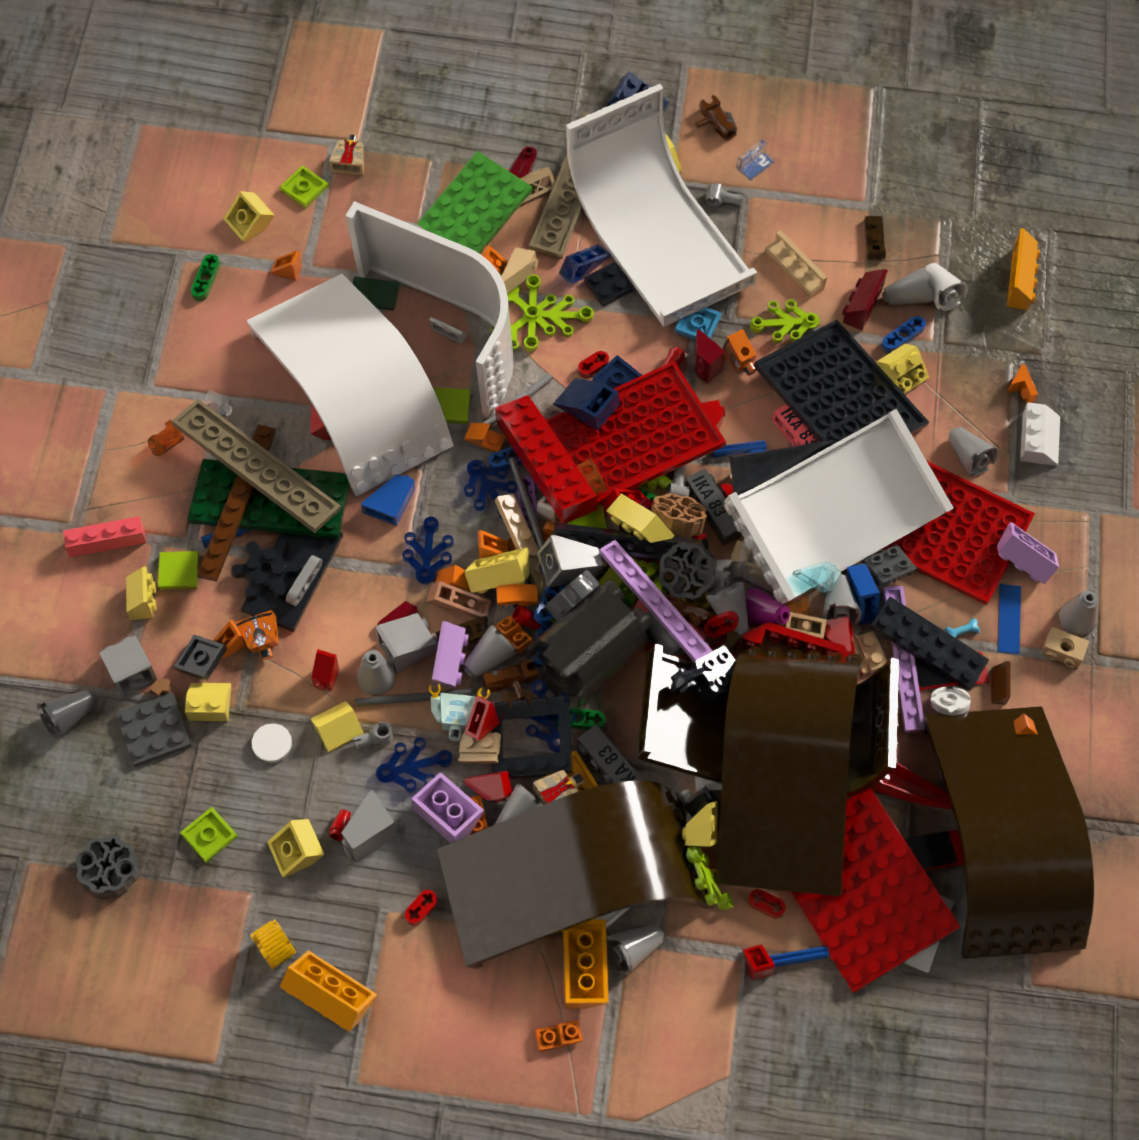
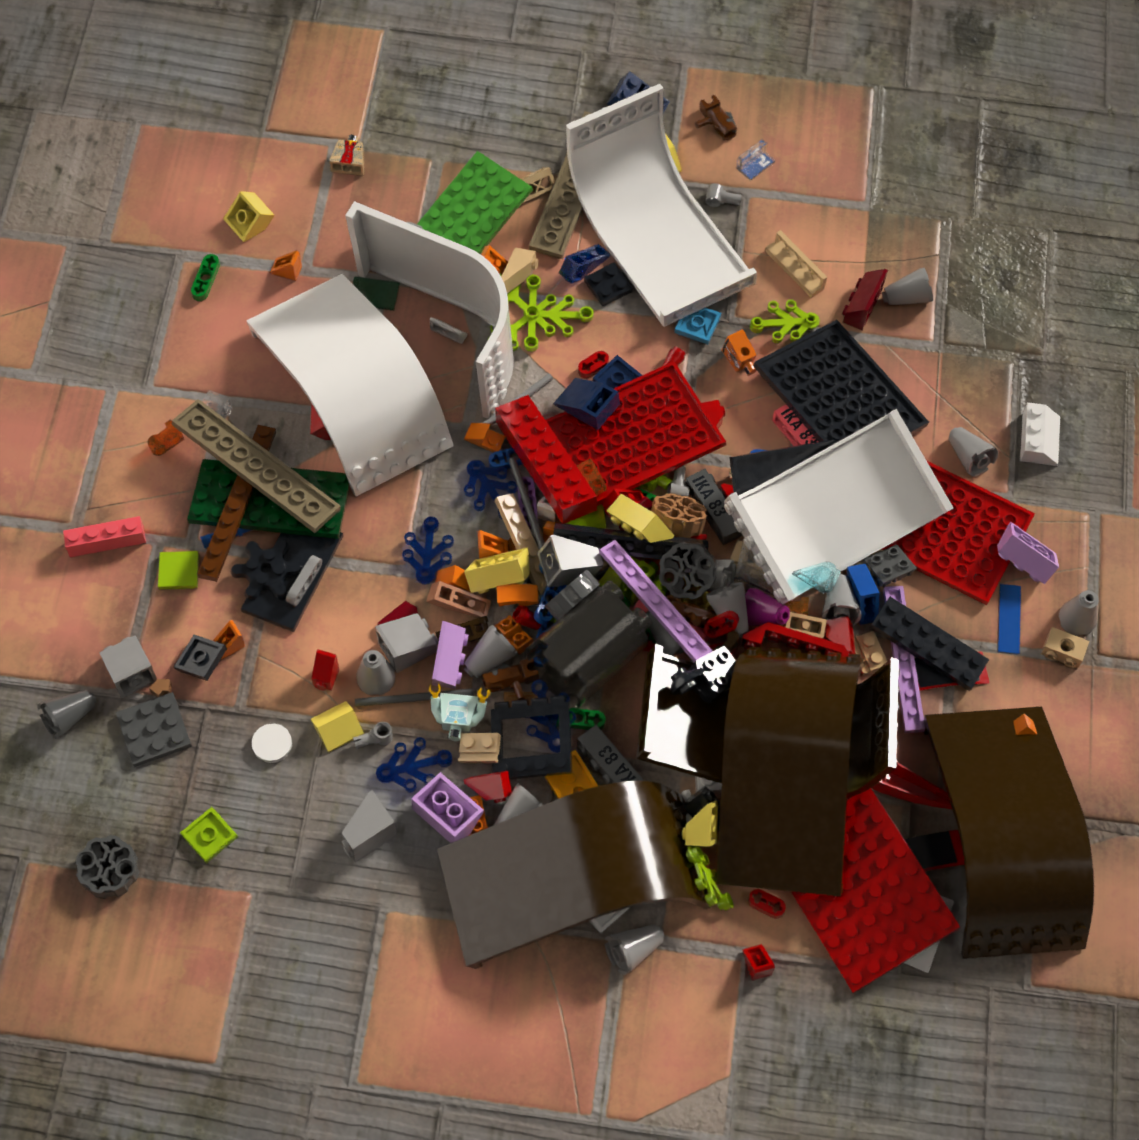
light yellow slope [126,567,157,620] -> none
light yellow slope [185,683,231,721] -> none
orange torso [236,610,279,660] -> none
yellow brick [250,919,297,970] -> none
light yellow slope [267,819,324,877] -> none
lime tile [279,165,329,209] -> none
light orange slope [280,951,377,1032] -> none
red cone [329,809,351,841] -> none
blue slope [361,474,415,526] -> none
red beam [405,890,438,926] -> none
lime tile [434,387,471,424] -> none
red slope [464,696,499,741] -> none
dark red piece [509,146,537,178] -> none
torso [533,770,585,805] -> none
orange slope [534,1020,583,1052] -> none
light orange slope [562,919,608,1009] -> none
dark red slope [694,329,726,384] -> none
blue axle [712,440,767,457] -> none
blue axle [770,946,829,967] -> none
dark brown plate [864,216,886,259] -> none
light yellow slope [877,344,929,394] -> none
blue beam [882,316,926,353] -> none
white cone [925,263,968,311] -> none
white tile [931,686,971,716] -> none
medium azure piece [945,618,980,638] -> none
reddish brown slope [991,661,1010,705] -> none
light orange slope [1007,228,1040,310] -> none
orange slope [1008,364,1038,403] -> none

